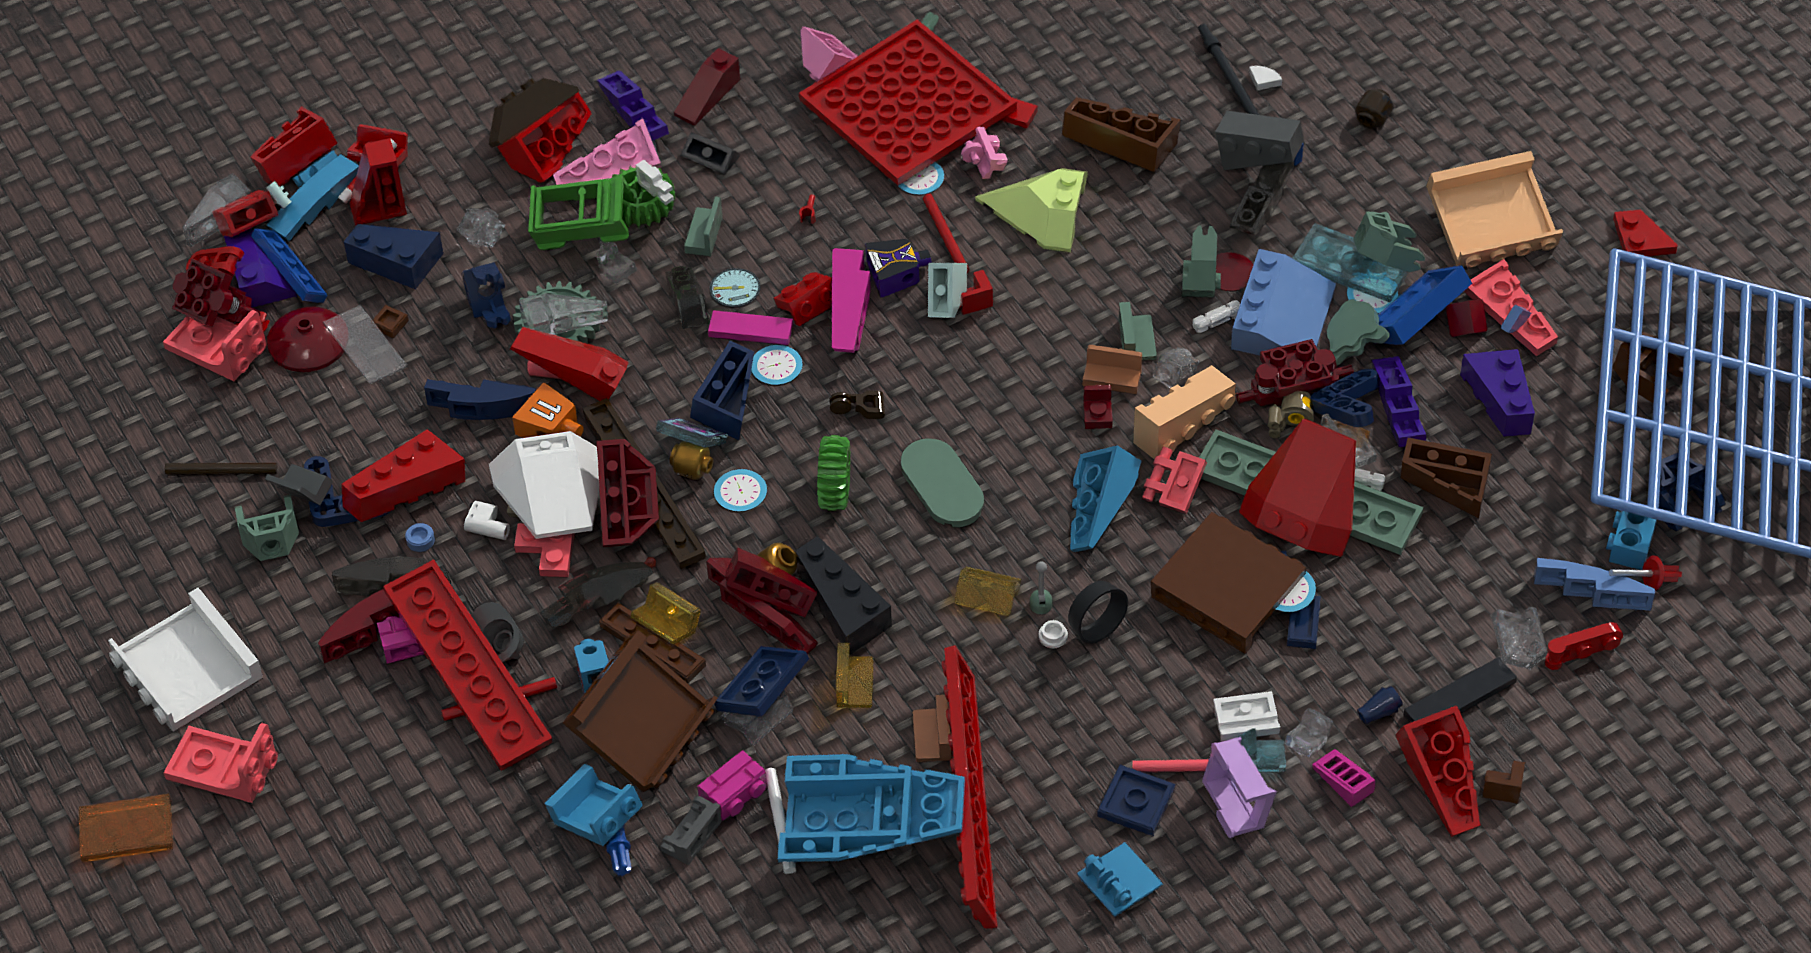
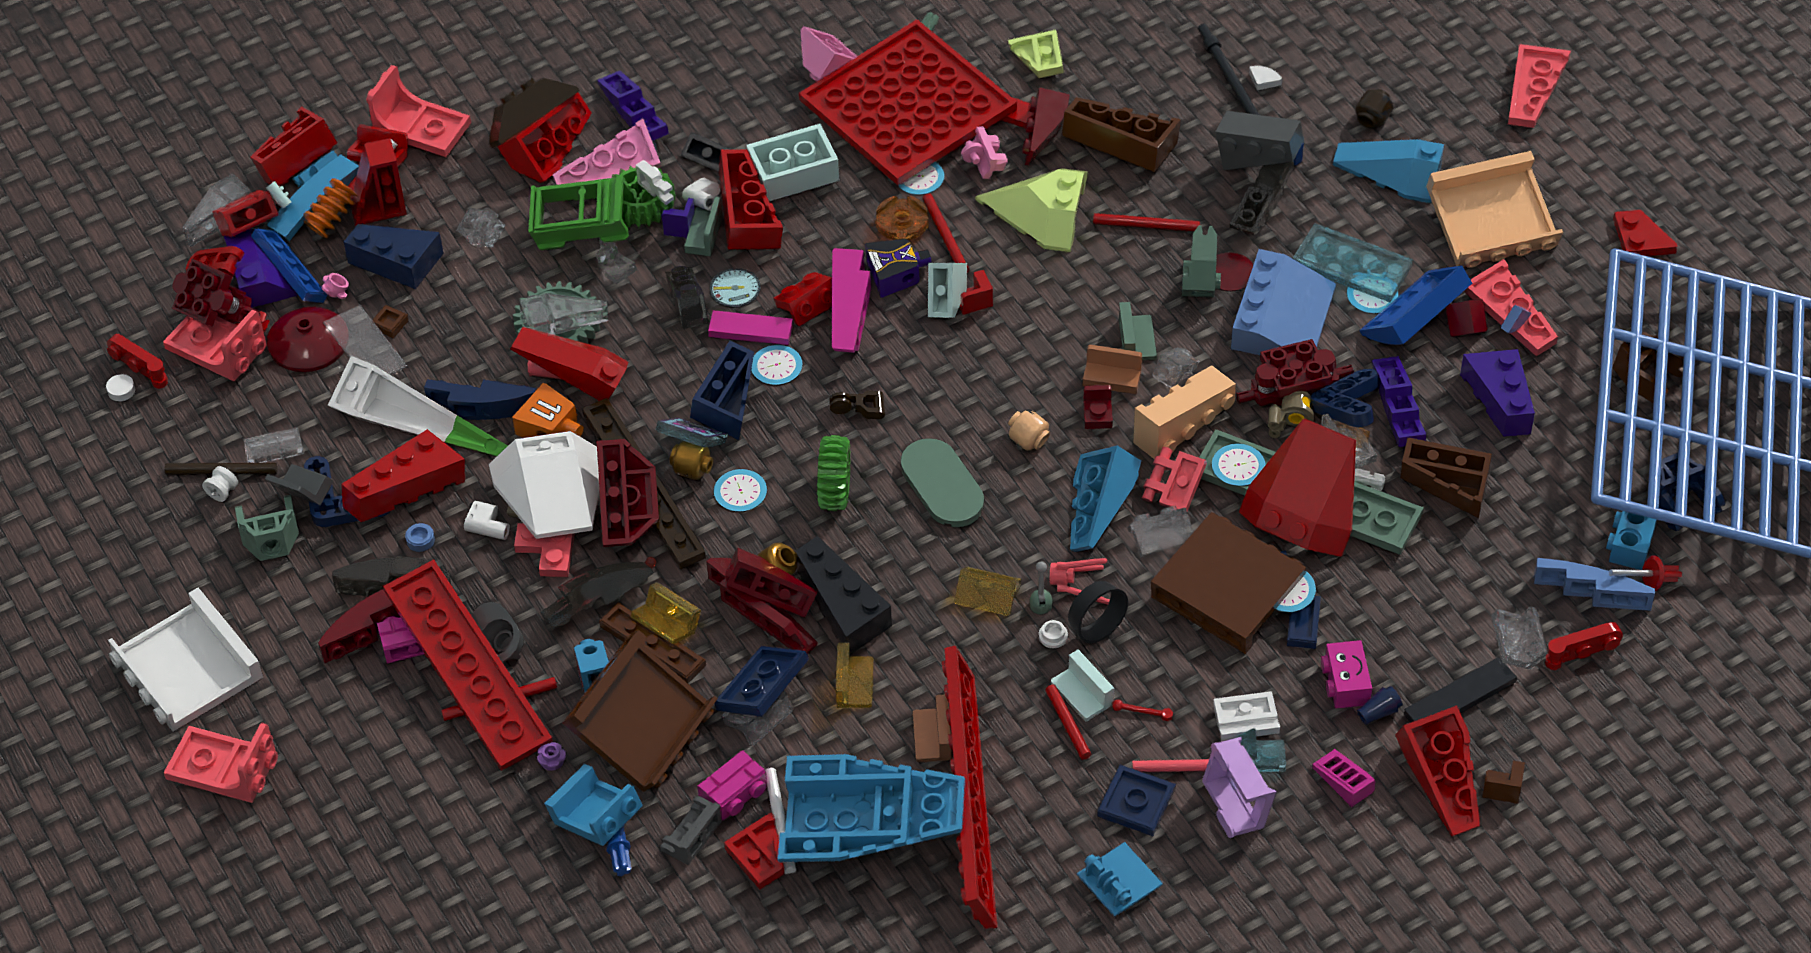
clear orange tile [79,793,173,862] -> none
dark blue piece [461,262,511,328] -> none
dark red slope [674,48,740,126] -> none
red hand [799,195,816,224] -> none
white axle [1192,300,1240,333] -> none
clear bracket [1284,708,1333,758] -> none
sand green tile [1327,299,1389,367] -> none
sand green piece [1353,212,1425,272] -> none
none -> white tile [106,374,135,401]
none -> red plate [107,334,168,389]
none -> white wheel [202,466,238,502]
none -> clear plate [243,427,304,463]
none -> orange piece [303,178,358,239]
none -> bright pink plate [321,273,349,299]
none -> white plate [328,356,508,456]
none -> coral bracket [367,65,471,157]
none -> medium lavender plate [537,742,566,770]
none -> dark purple panel [662,198,695,238]
none -> white piece [682,178,720,211]
none -> red wedge [719,149,783,249]
none -> red wing [724,813,784,889]
none -> light aqua brick [746,124,839,201]
none -> clear orange plate [876,196,929,241]
none -> yellowish green wing [1008,30,1064,78]
none -> light nougat head [1008,409,1050,451]
none -> dark red slope [1022,87,1070,165]
none -> red bar [1045,685,1091,760]
none -> coral plant [1050,558,1110,605]
none -> light aqua panel [1051,650,1114,721]
none -> red bar [1093,213,1200,231]
none -> red hinge [1112,700,1173,721]
none -> clear bracket [1128,506,1193,557]
none -> sticker [1212,444,1265,486]
none -> dark pink brick [1321,640,1372,709]
none -> dark azure wedge [1333,139,1444,203]
none -> coral wing [1508,44,1571,128]

